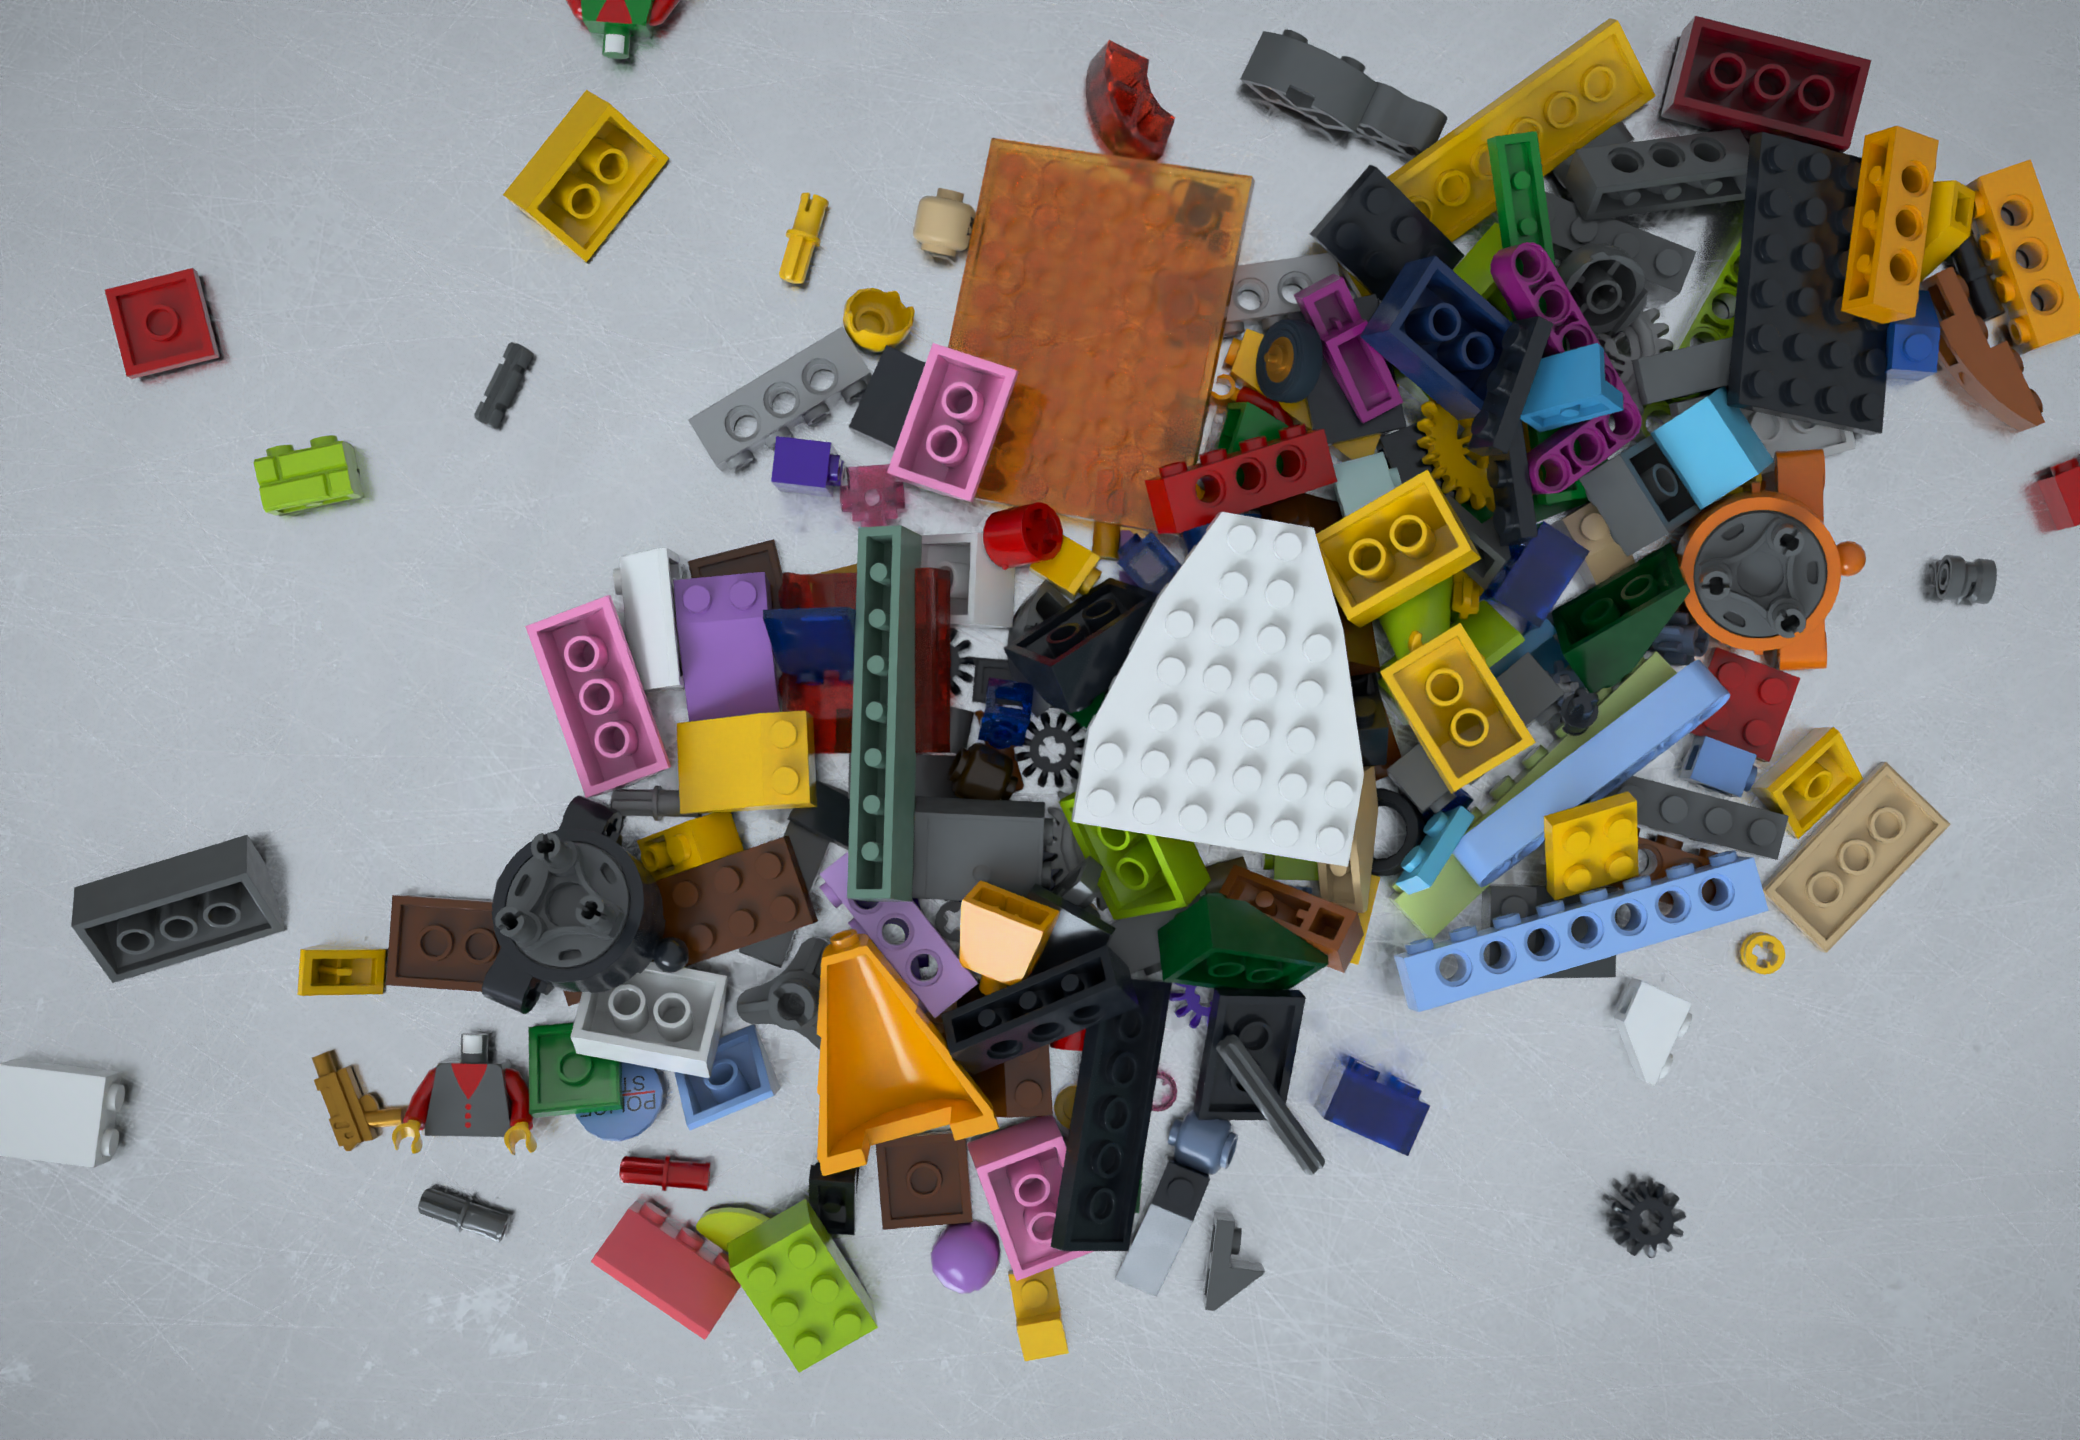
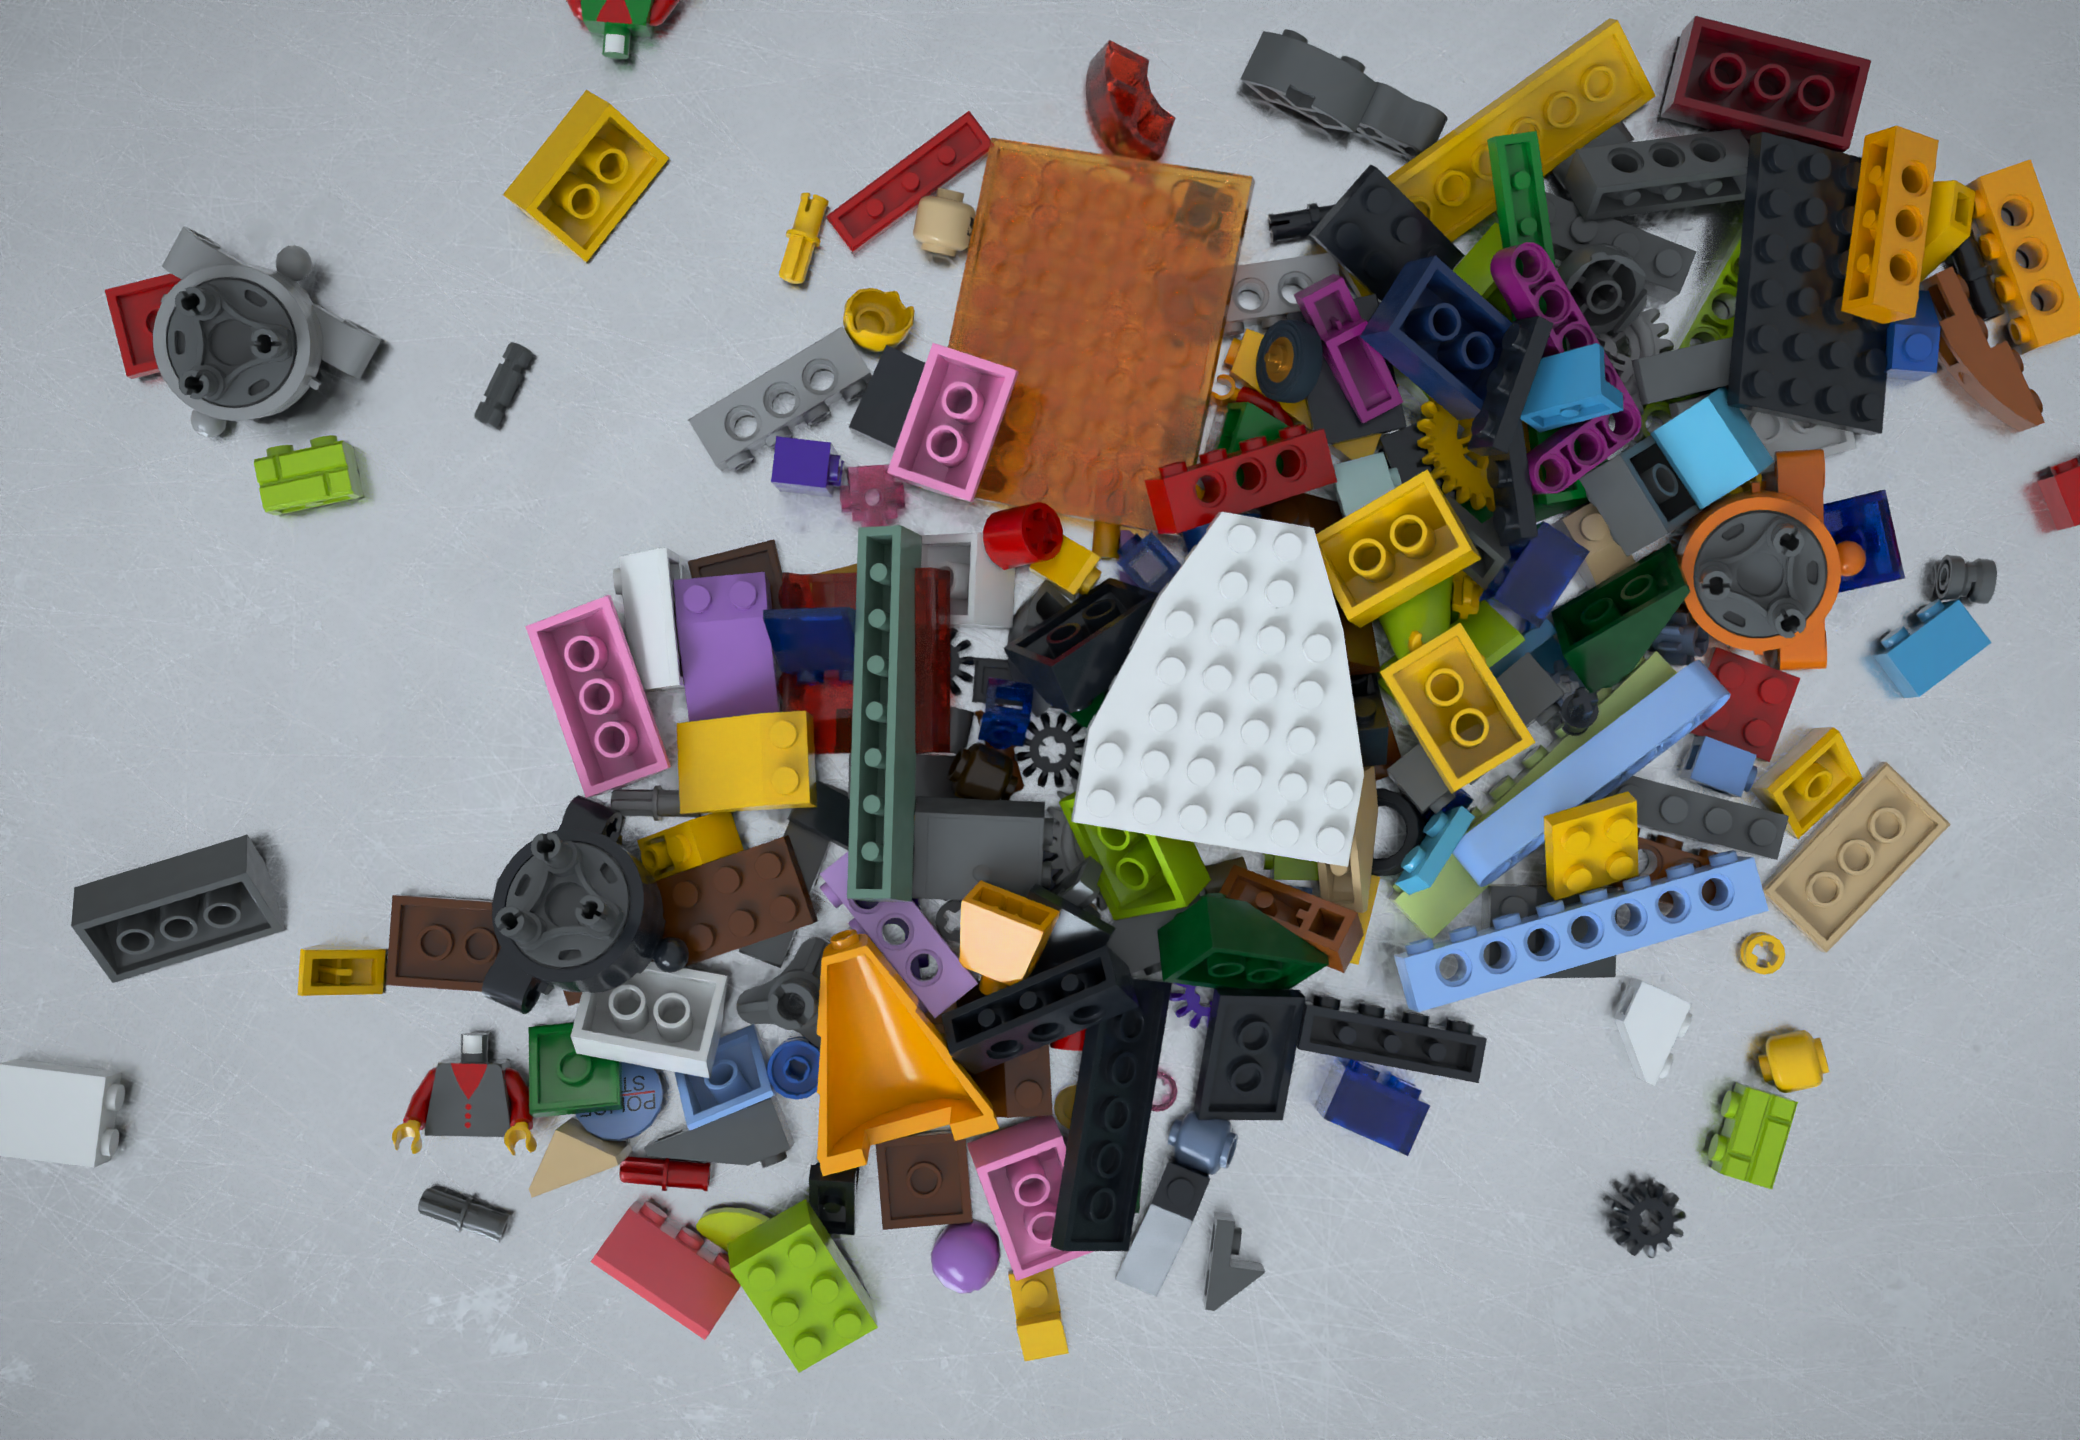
pearl gold piece [312,1051,405,1151] -> none
dark grey axle [1216,1034,1325,1175] -> none
none -> piece [153,226,381,438]
none -> tan slope [529,1117,633,1198]
none -> dark grey slope [644,1095,795,1168]
none -> blue wheel [767,1034,820,1100]
none -> red tile [826,111,996,255]
none -> black pin [1268,203,1335,243]
none -> black brick [1297,994,1487,1083]
none -> lime brick [1708,1082,1798,1189]
none -> yellow head [1758,1030,1830,1093]
none -> clear blue slope [1823,490,1905,593]
none -> dark azure brick [1872,599,1991,698]

